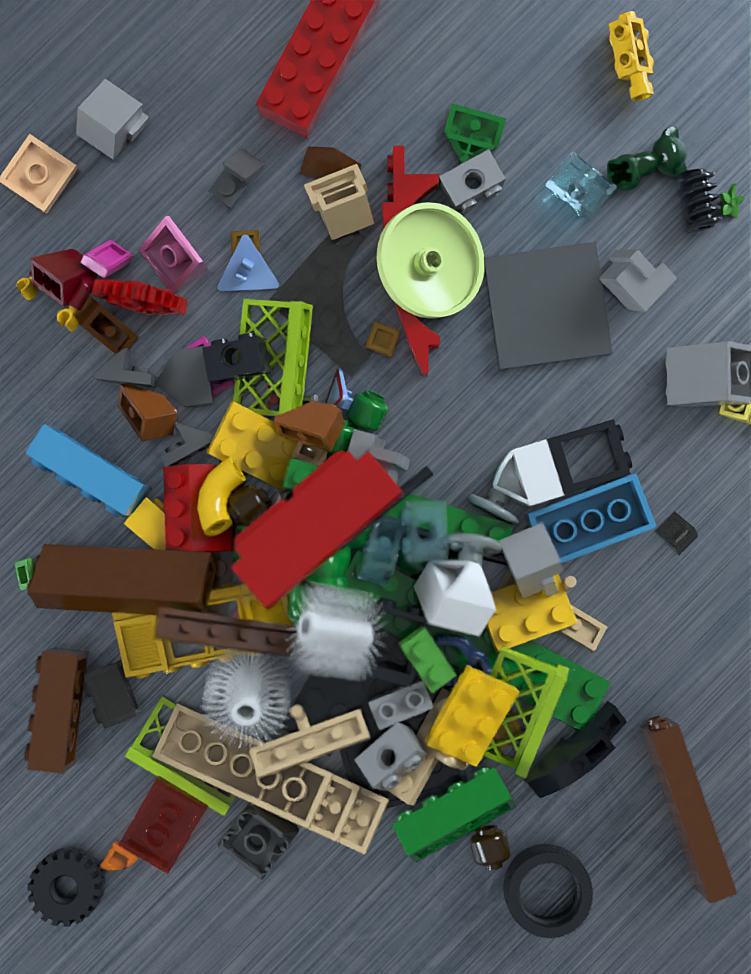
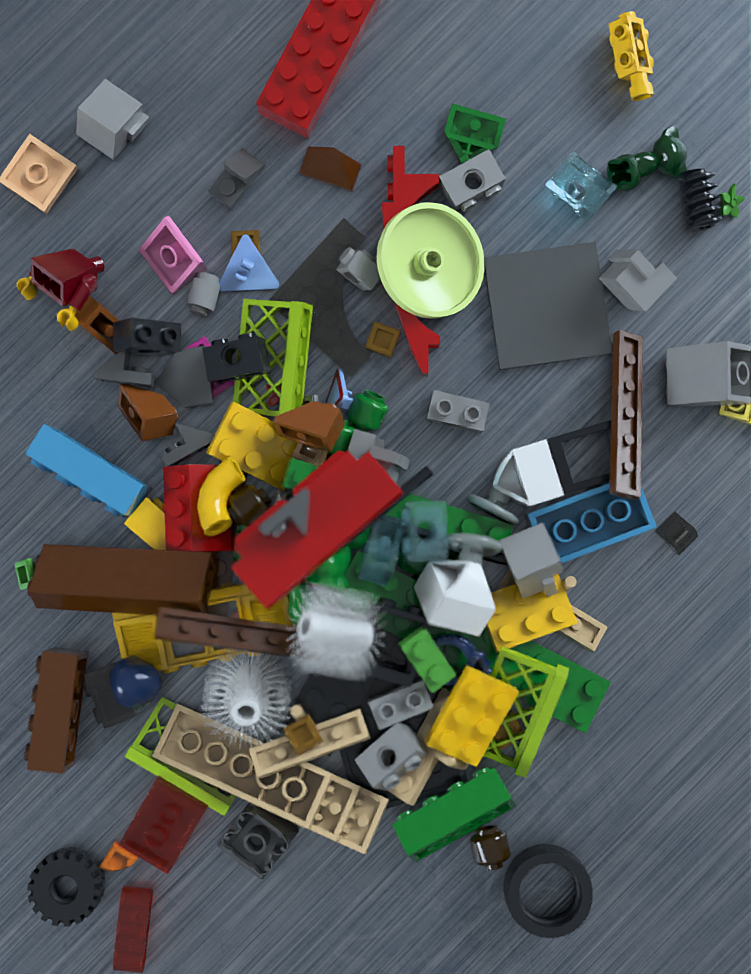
dark pink tile [80,240,133,278] -> none
red gear [92,279,188,316] -> none
tan plate [304,164,374,240] -> none
black slope [524,701,627,798] -> none
reddish brown brick [640,715,738,904] -> none
none -> dark blue hair [109,656,161,709]
none -> black brick [113,318,181,356]
none -> clear red beam [113,885,153,973]
none -> light grey brick [186,272,221,316]
none -> dark grey slope [258,488,310,538]
none -> pearl gold tile [283,714,324,756]
none -> light grey brick [336,247,380,291]
none -> light grey brick [426,390,490,434]
none -> plate [610,330,643,500]

